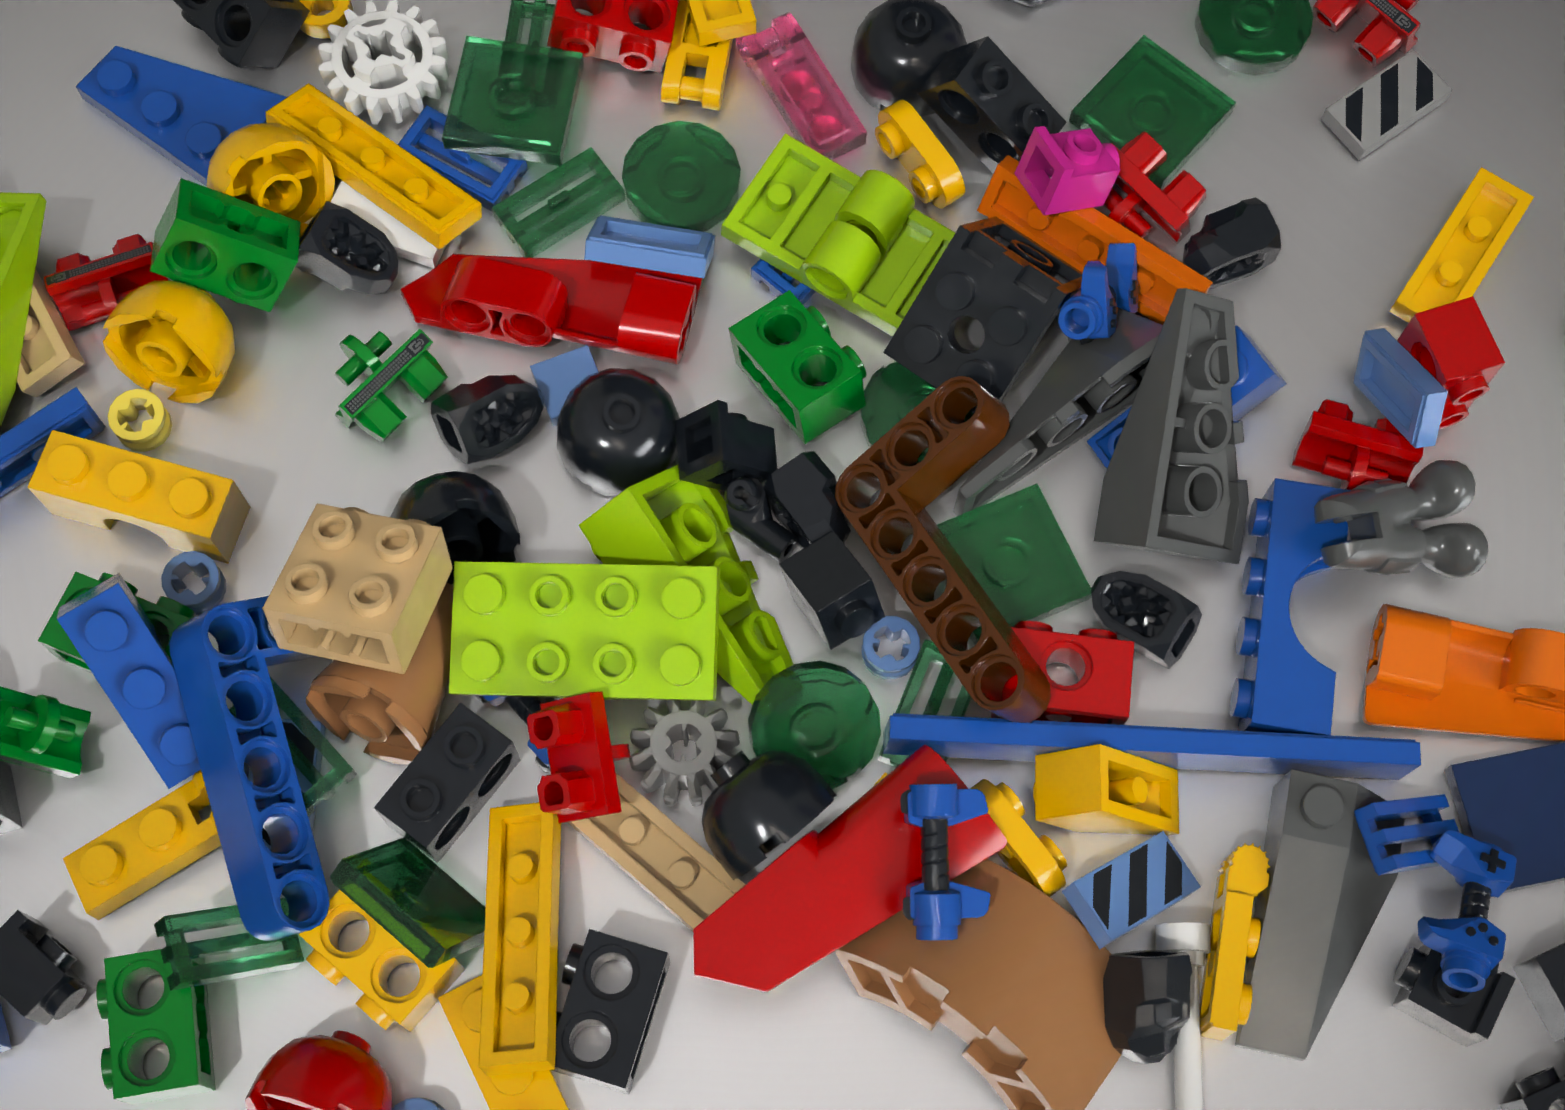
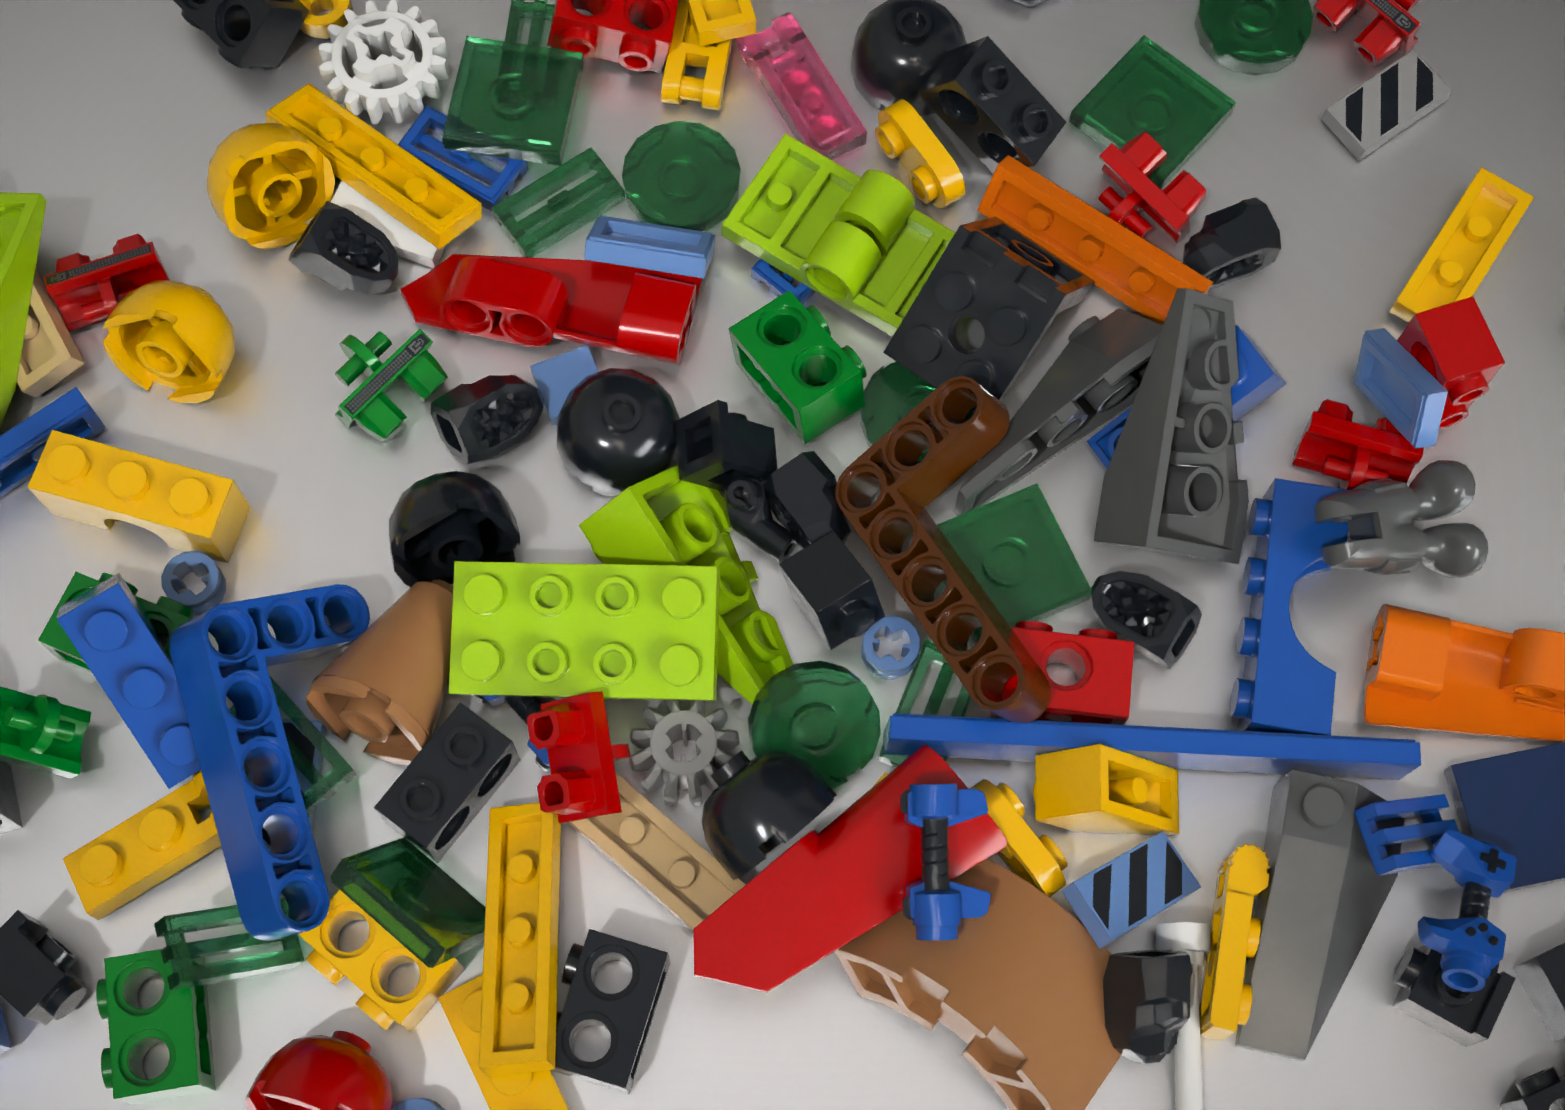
blue wing [76,46,287,187] -> none
light yellow bush [107,389,172,452] -> none
green brick [150,178,301,312] -> none
tan brick [263,503,453,674] -> none
dark pink brick [1014,126,1121,215] -> none
blue piece [1058,243,1140,345] -> none

